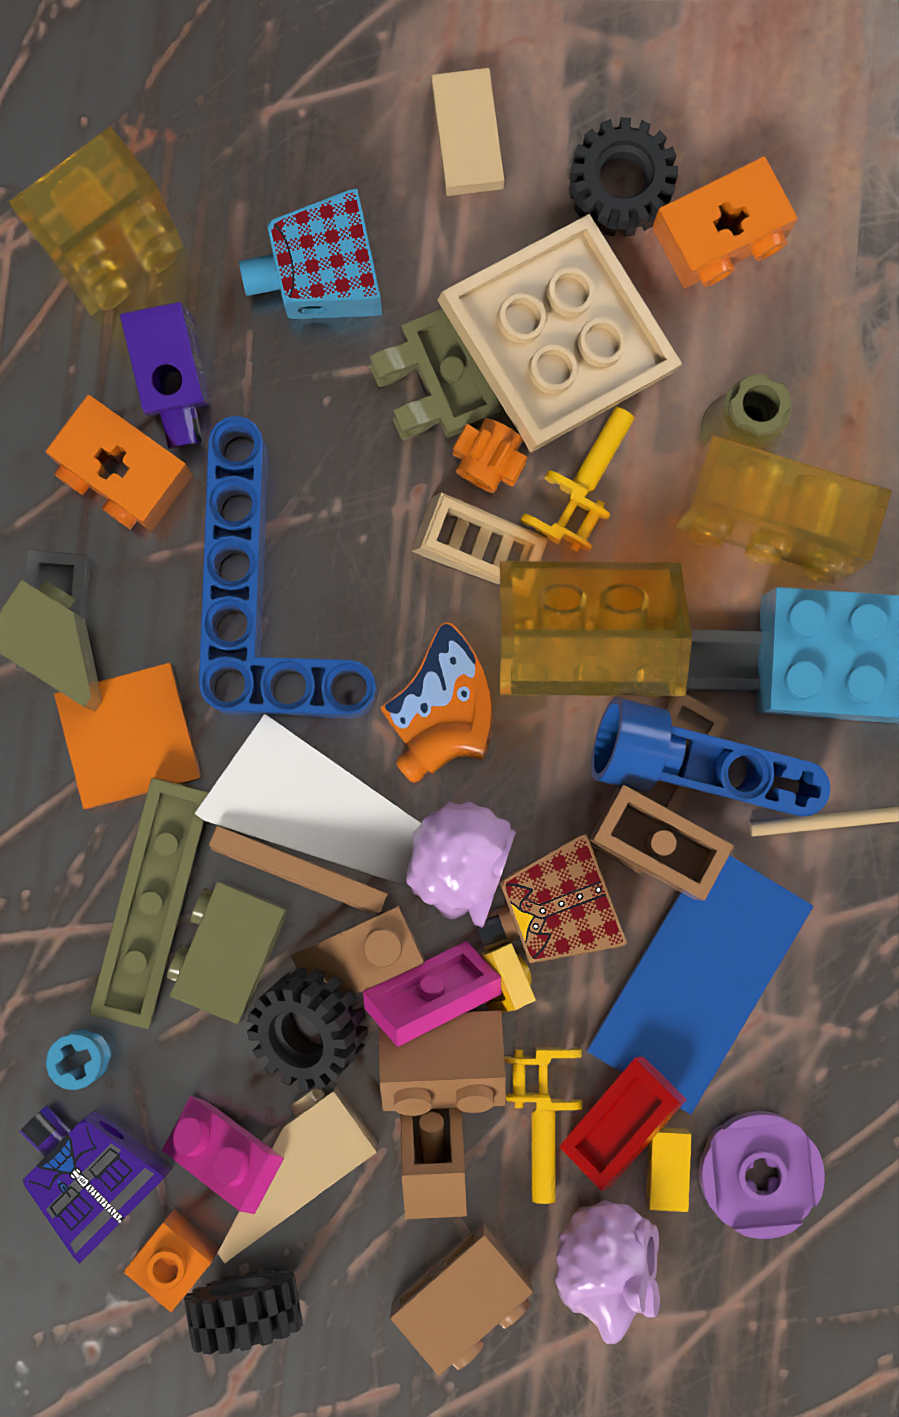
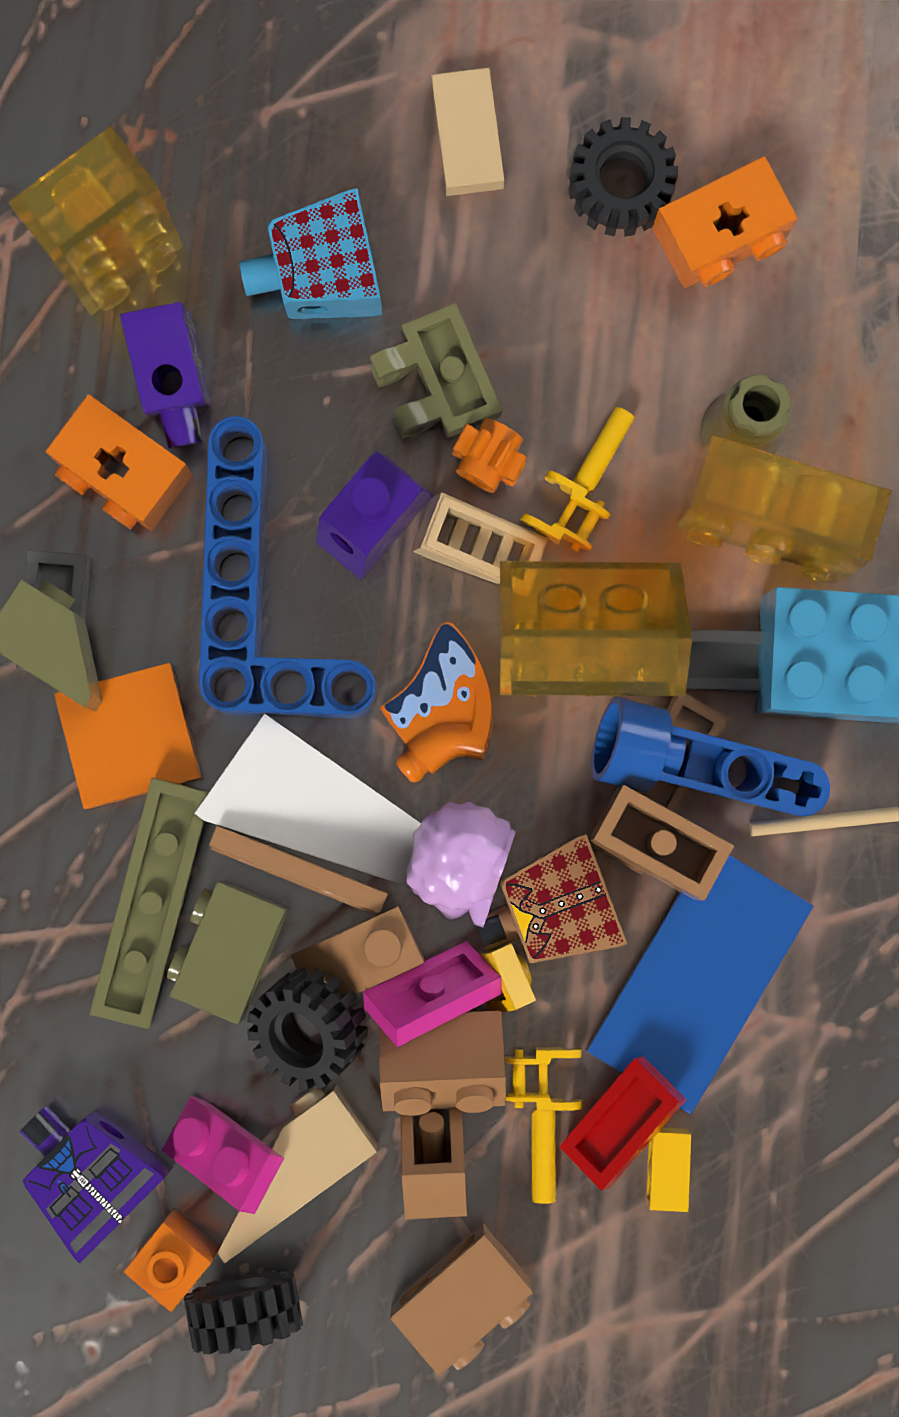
dark azure bush [46,1028,112,1090] -> none
tan plate [437,214,682,453] -> none
lavender animal [555,1200,660,1344] -> none
medium lavender plate [699,1111,825,1239] -> none
none -> dark purple torso [316,451,433,581]

